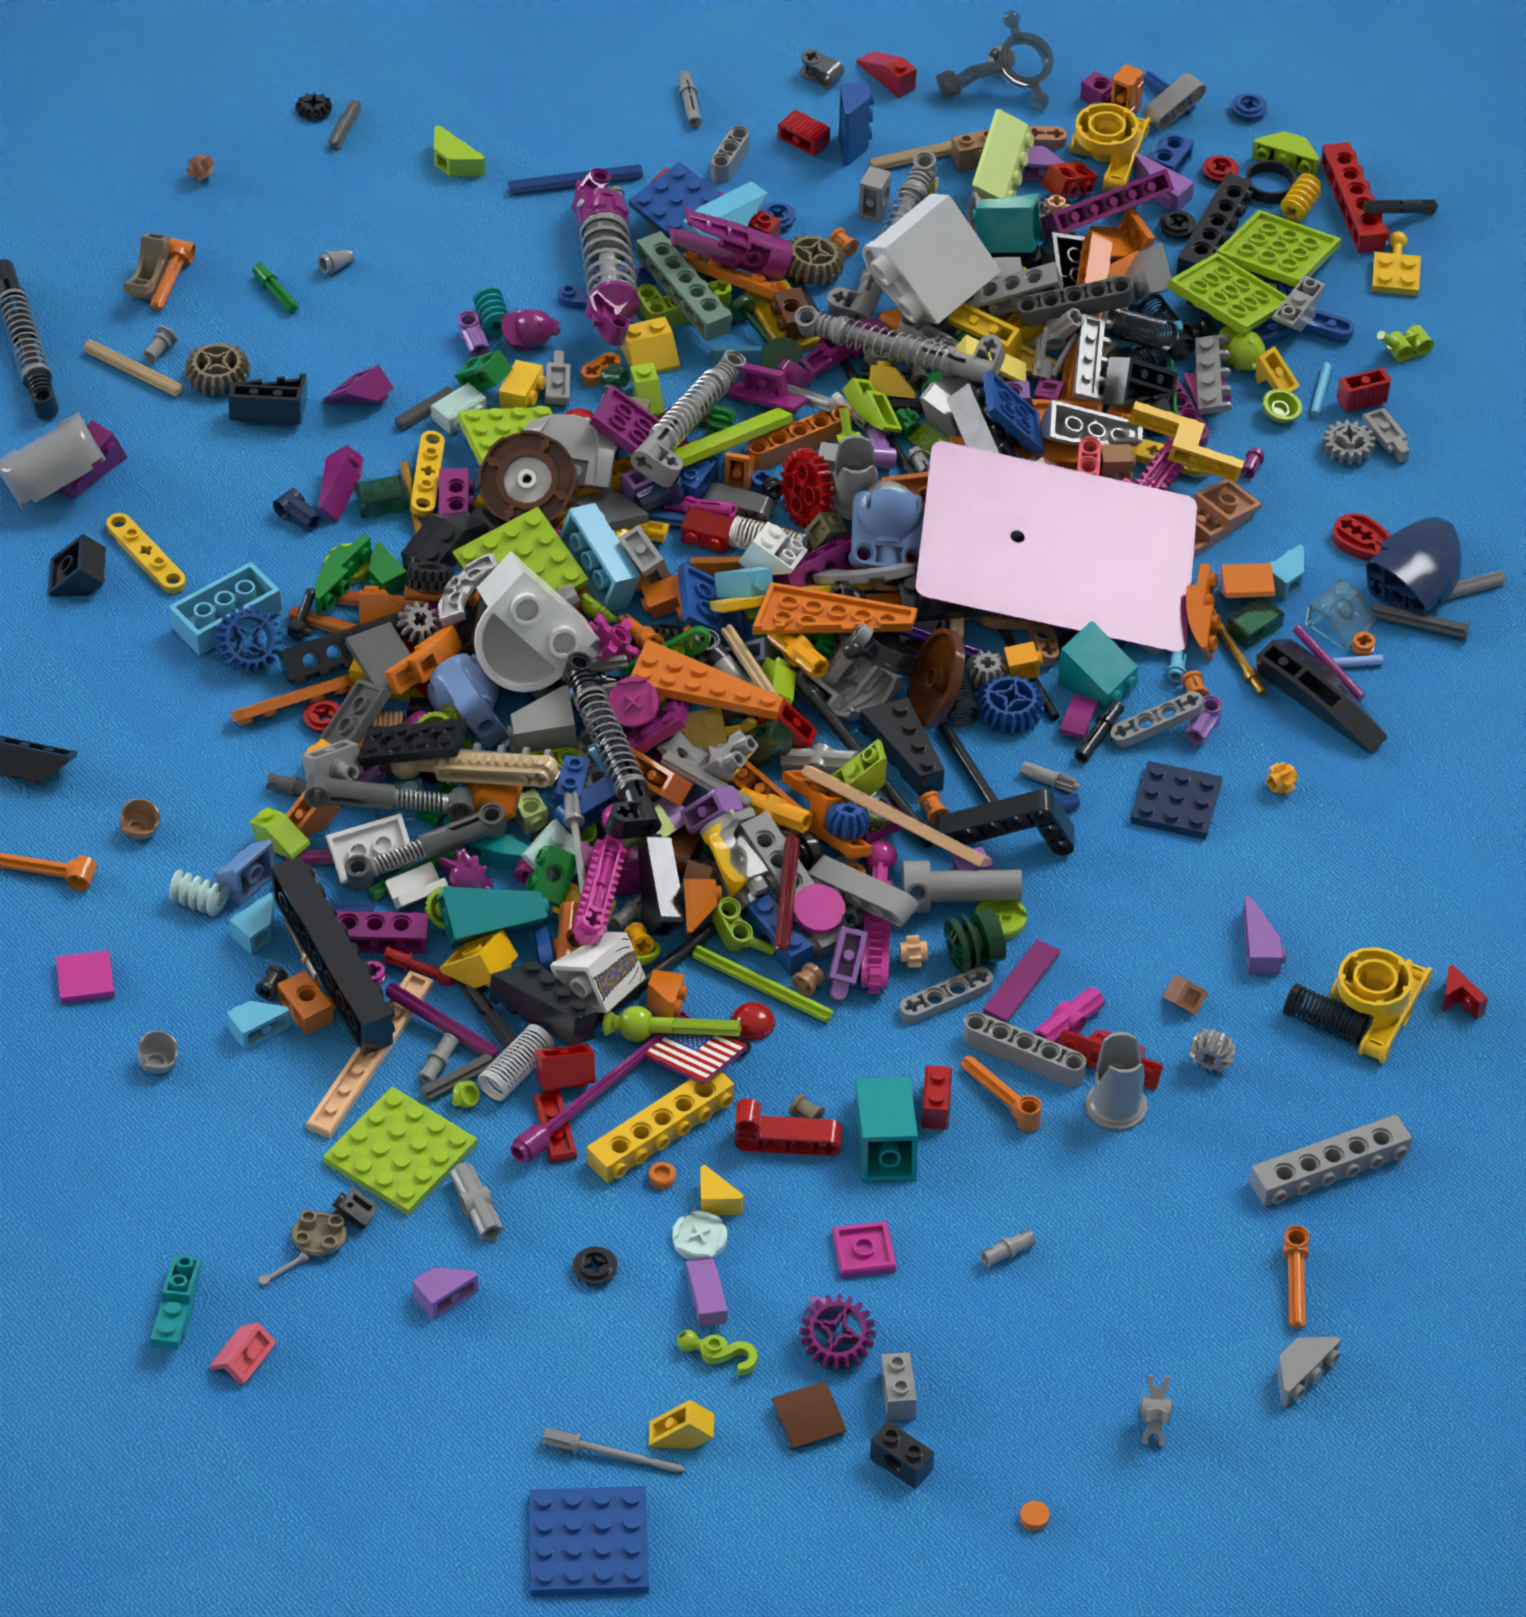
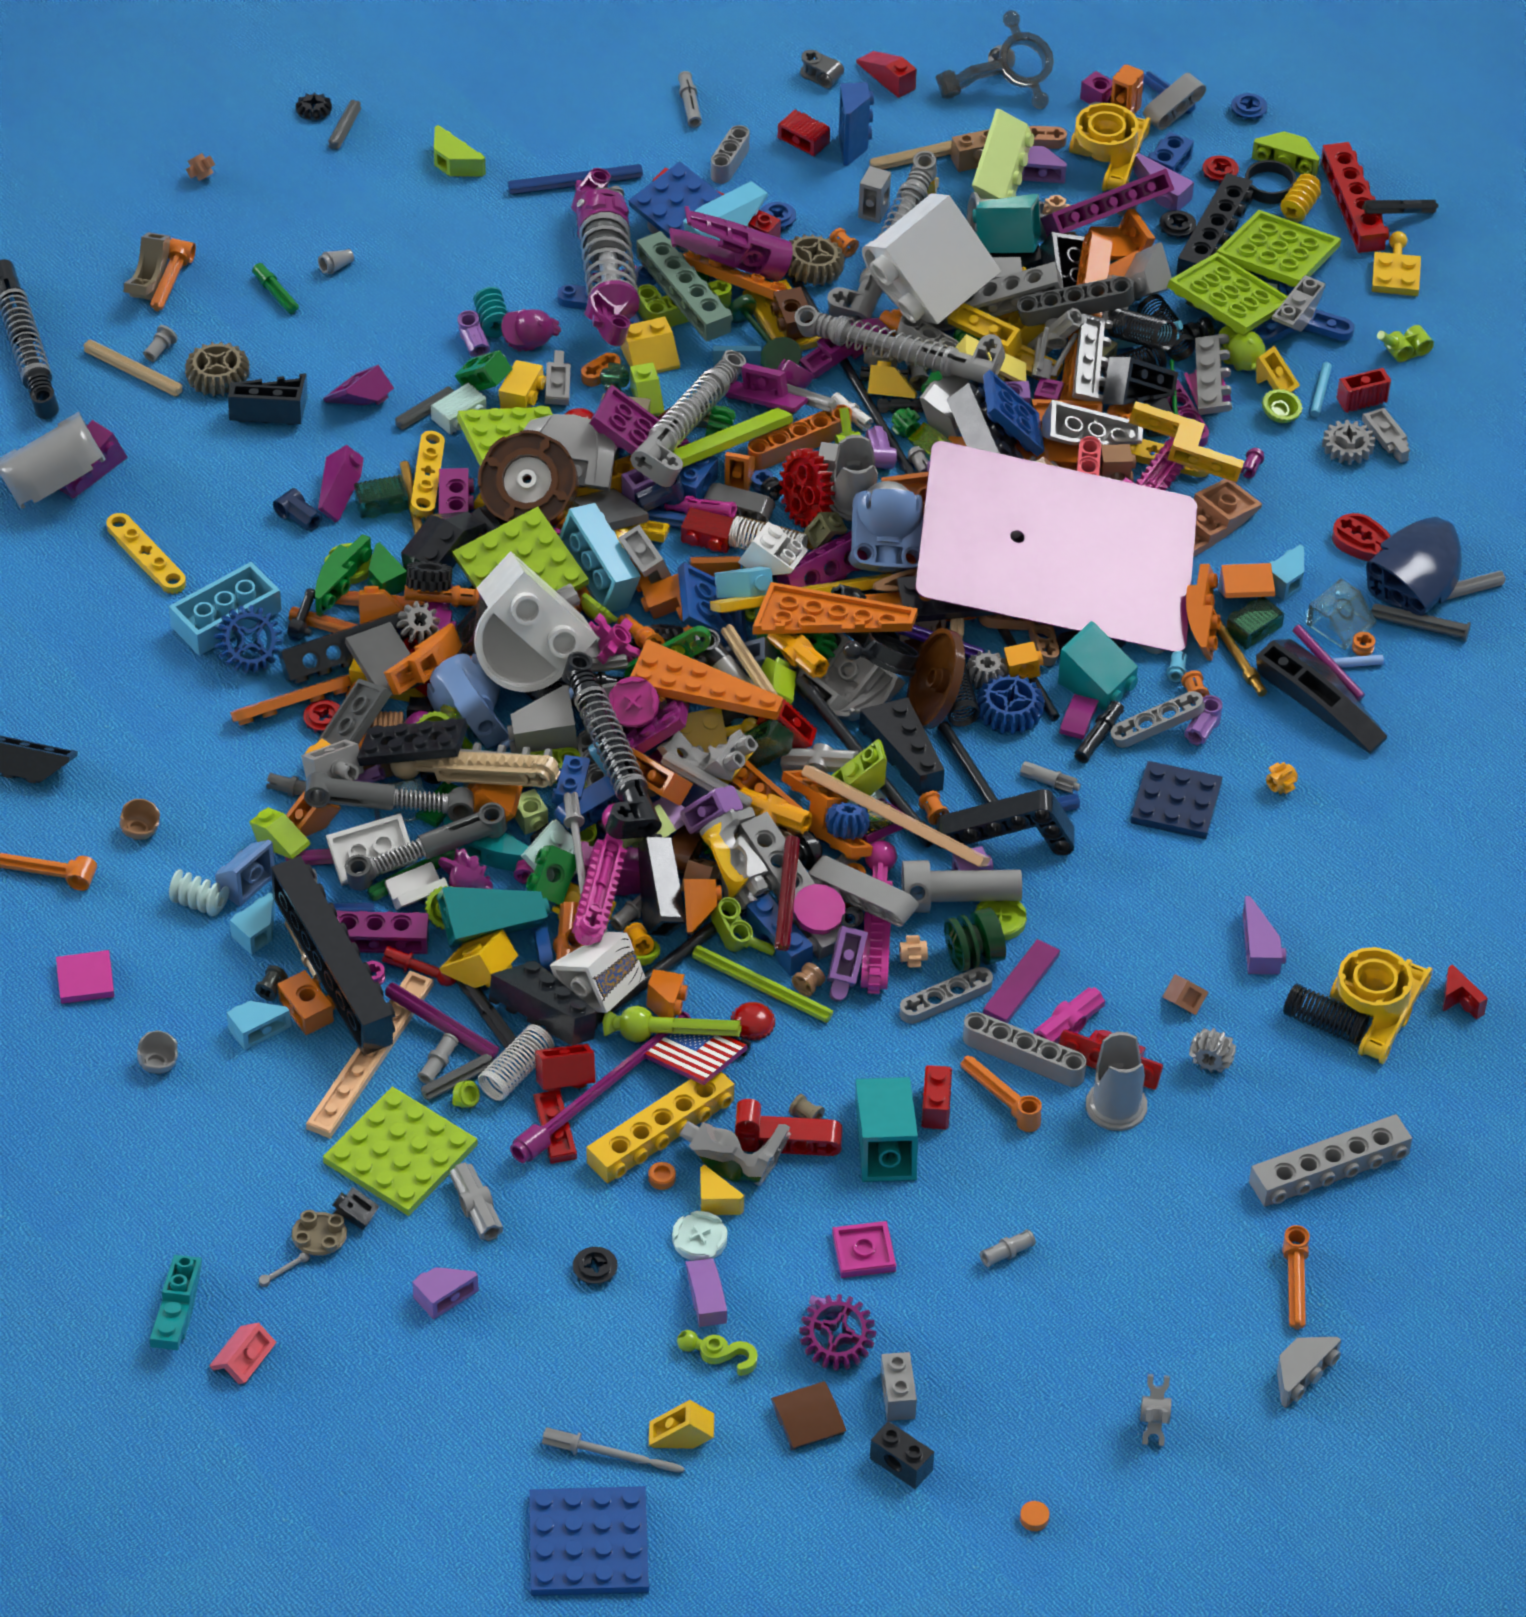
black slope [48,534,106,596] -> none
light grey tile [438,553,498,627] -> none
light grey tile [813,563,915,585] -> none
light grey beam [821,622,874,686] -> none
lime slope [842,378,902,433] -> none
red brick [1041,161,1098,198] -> none
none -> light grey hips [680,1121,791,1186]

